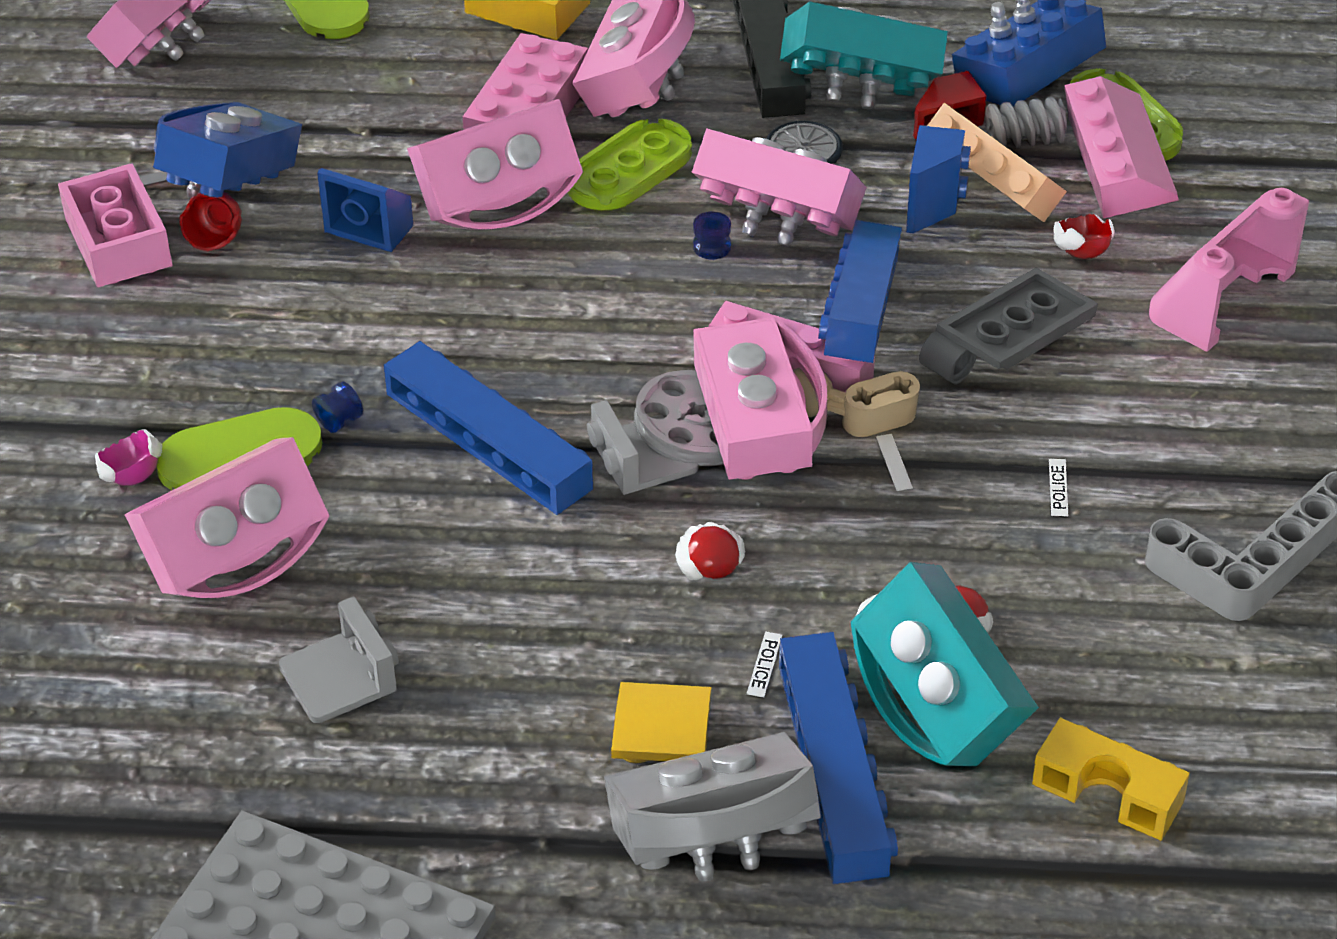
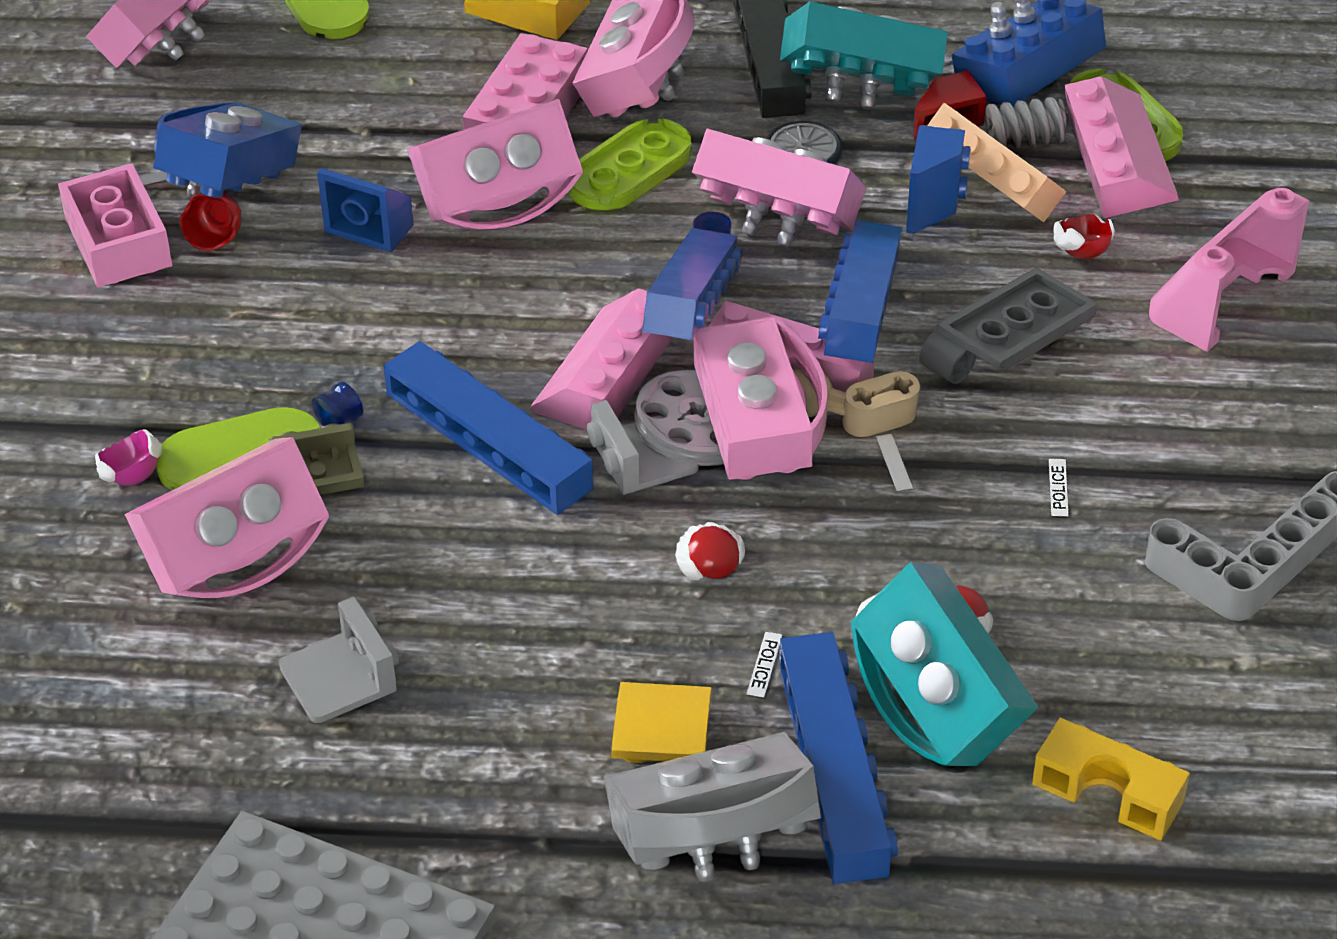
none -> olive bracket [269,423,364,495]
none -> bright pink slope [531,288,673,430]
none -> blue brick [642,228,742,340]

